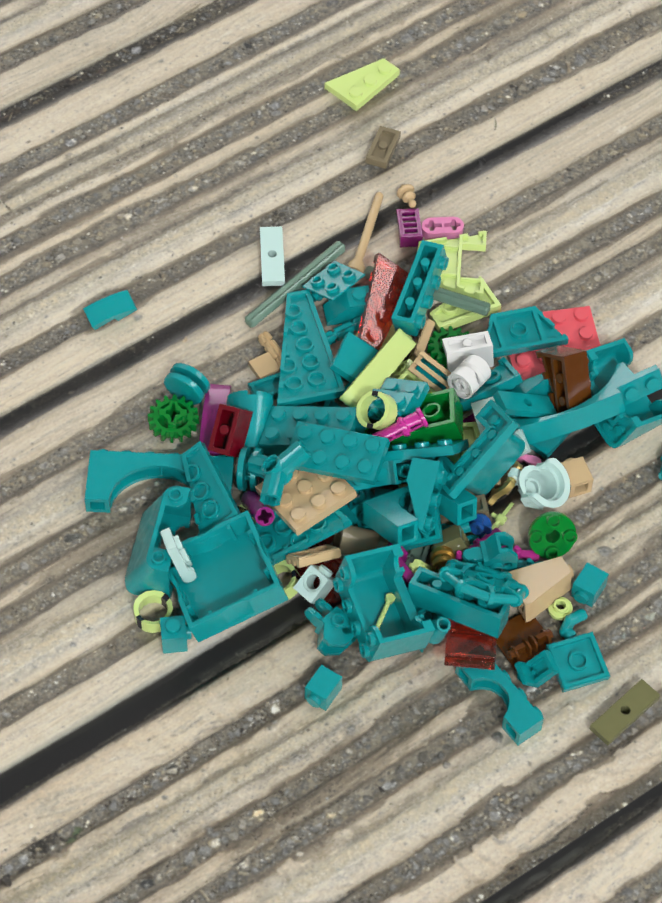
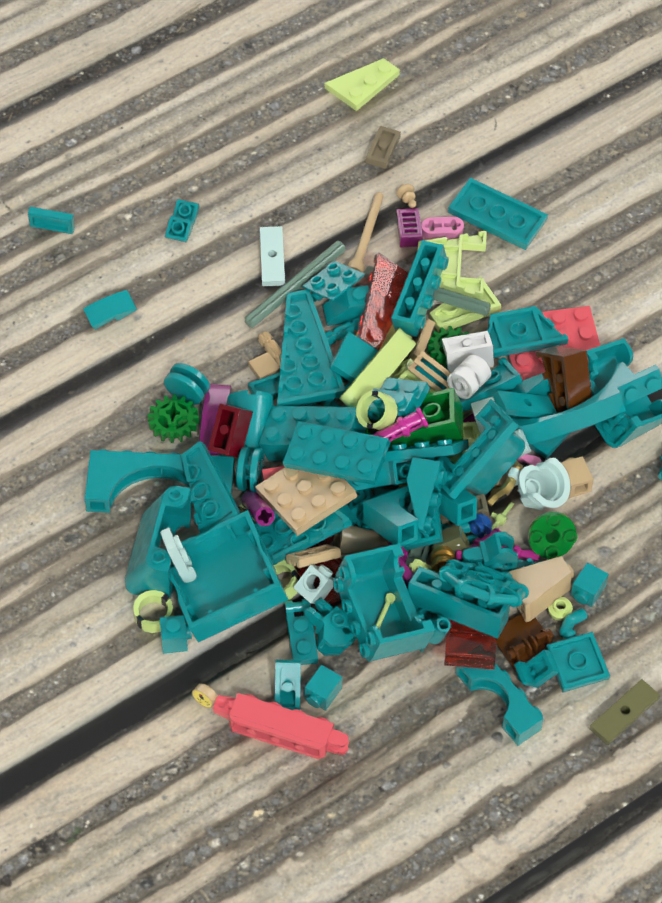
teal piece [247,440,312,507] -> none
none -> teal tile [28,206,75,234]
none -> teal slope [165,199,200,243]
none -> tile [192,684,217,708]
none -> coral hinge [213,693,349,759]
none -> slope [275,660,301,710]
none -> teal plate [285,599,318,665]
none -> teal plate [448,177,548,250]

